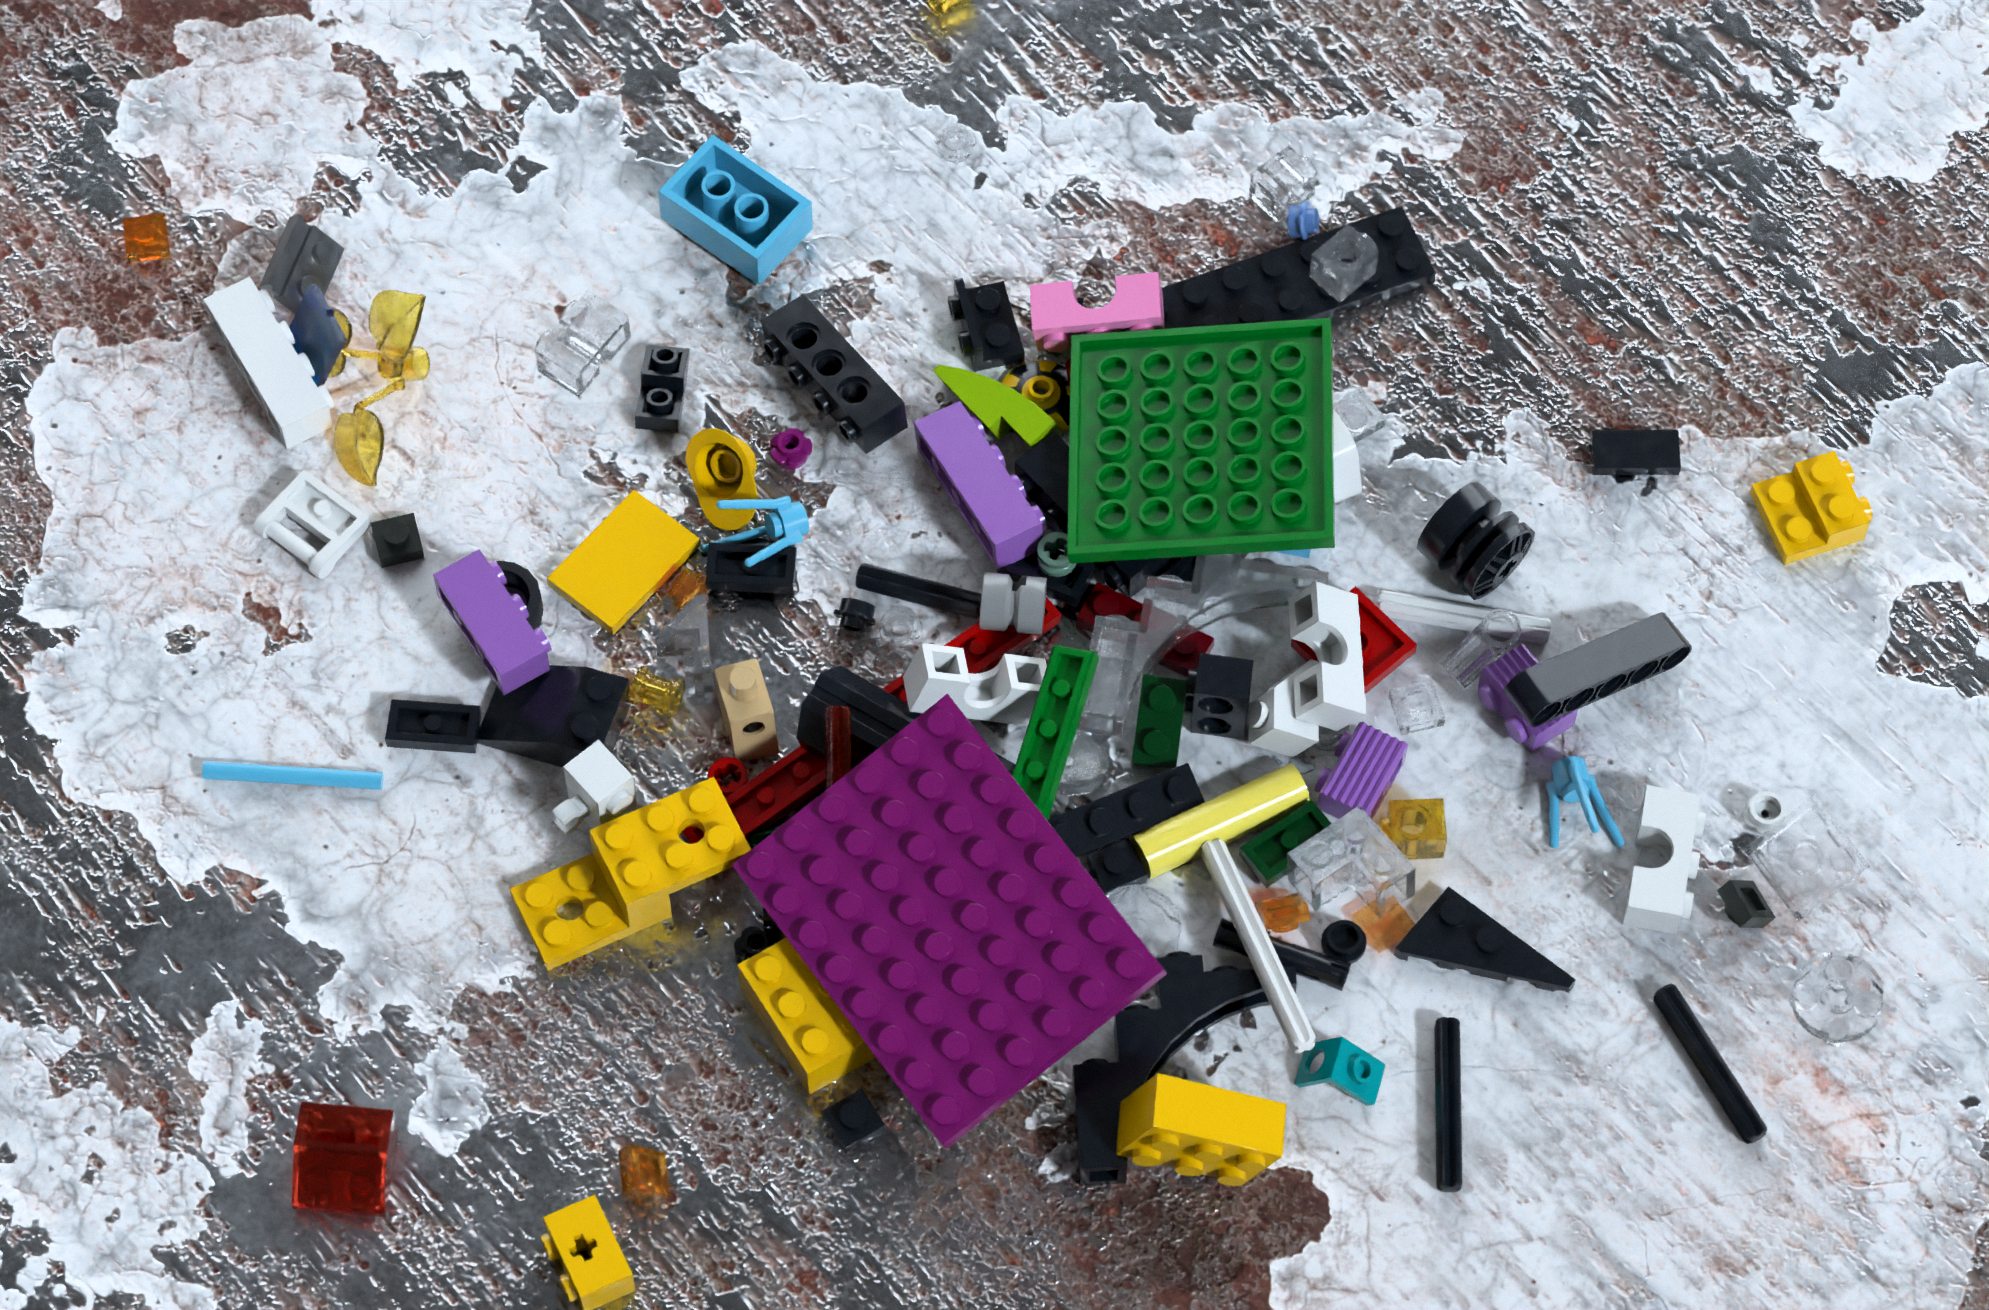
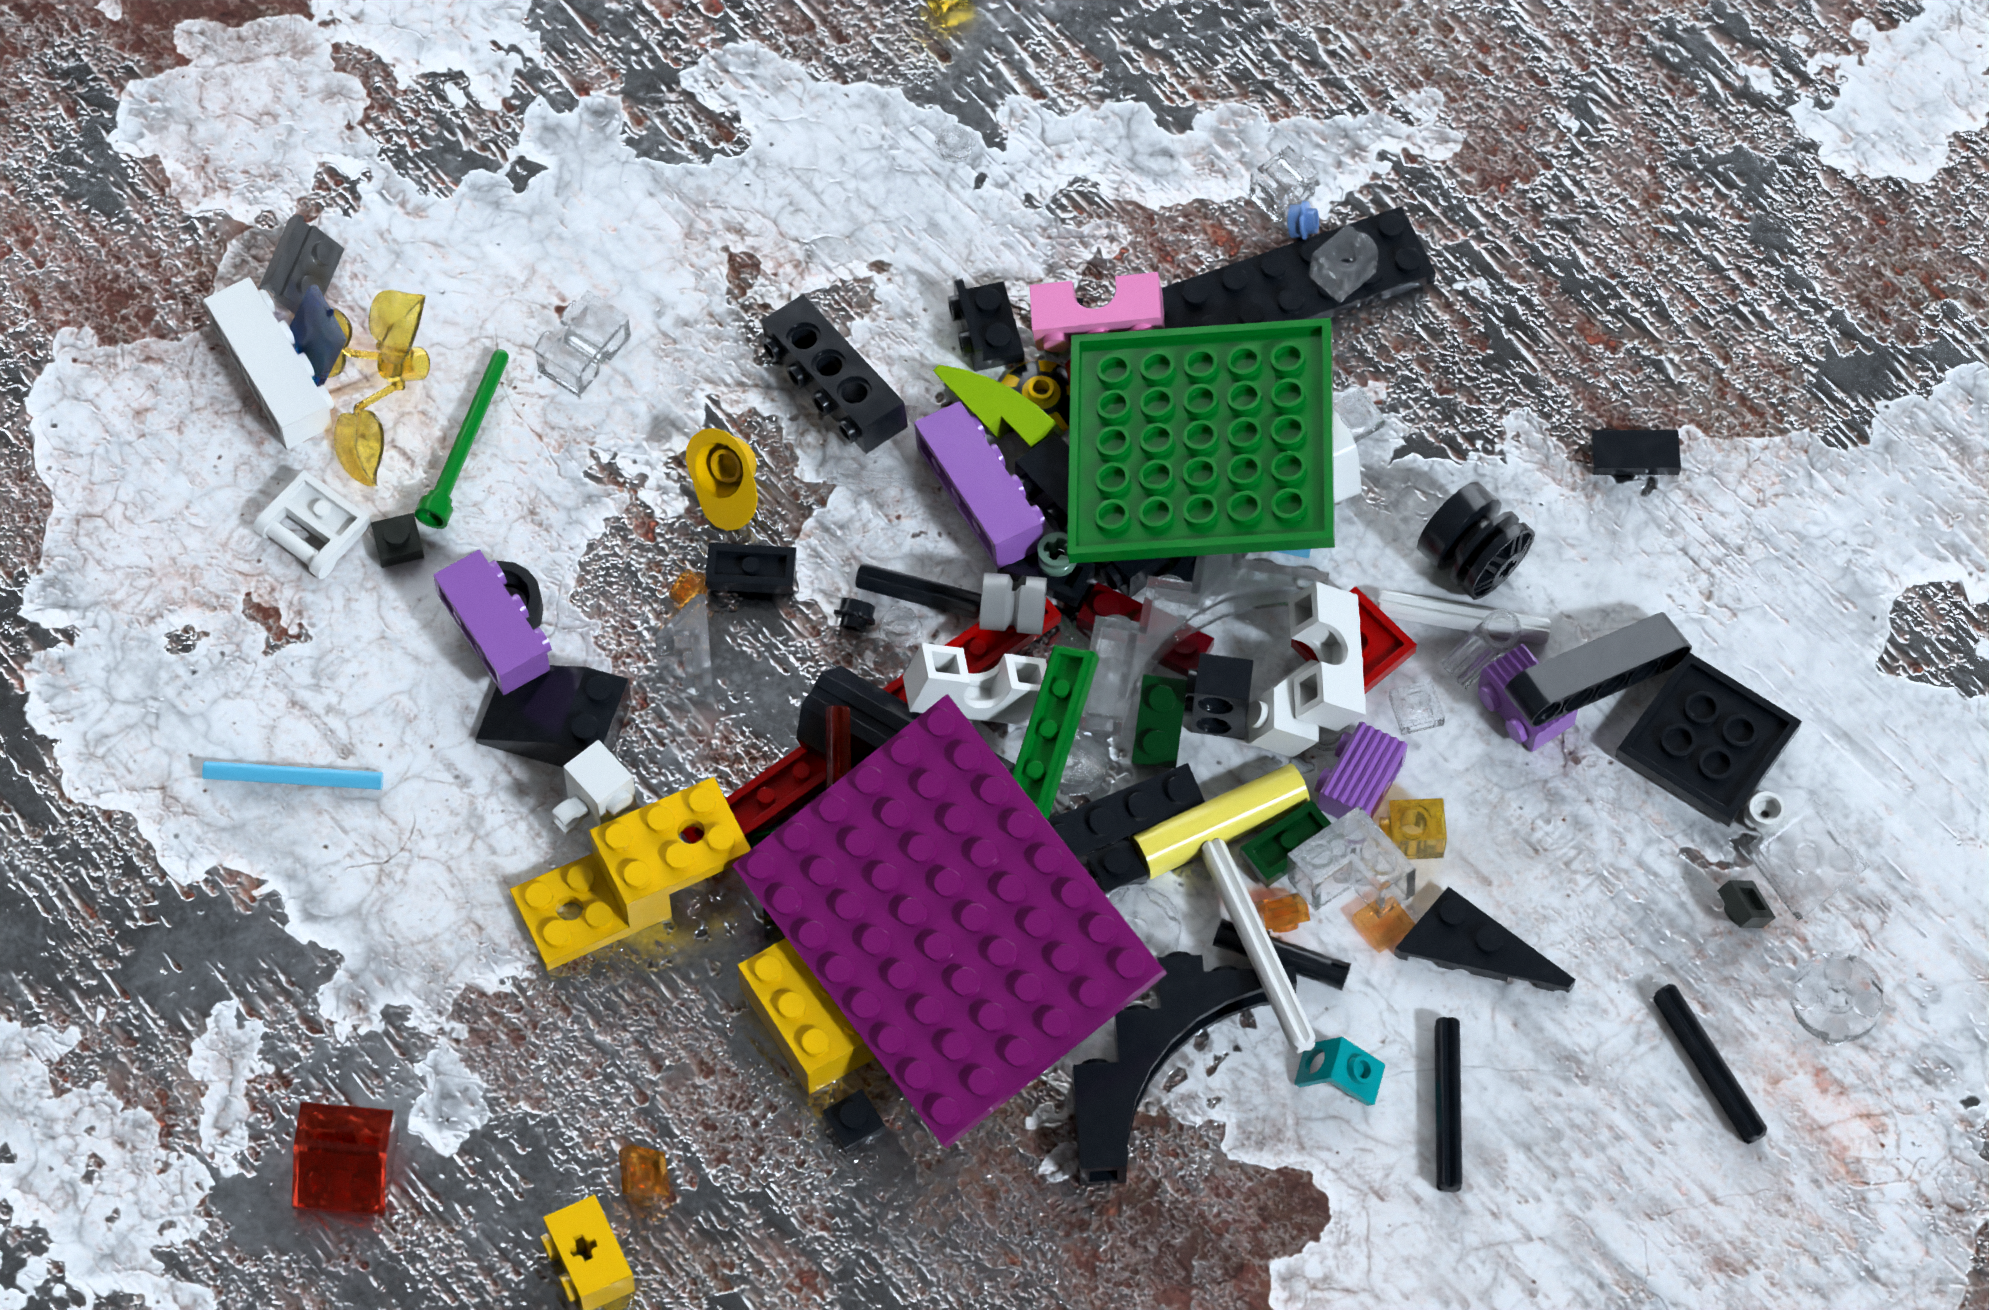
clear orange plate [122,212,171,263] -> none
black plate [385,699,482,753] -> none
yellow tile [547,490,700,635] -> none
clear yellow bush [628,666,685,718] -> none
black slope [635,345,690,432] -> none
medium azure brick [658,135,813,285] -> none
medium azure plant [700,496,809,567] -> none
red bush [707,757,749,798] -> none
tan torso [714,659,779,762] -> none
black plate [733,925,778,962] -> none
magenta plate [770,428,812,470] -> none
yellow brick [1116,1073,1286,1186] -> none
black plate [1321,920,1367,964] -> none
medium azure plant [1546,756,1625,848] -> none
white arch [1623,785,1706,935] -> none
yellow plate [1750,451,1873,565] -> none
none -> green piece [414,349,509,529]
none -> black plate [1615,652,1802,827]

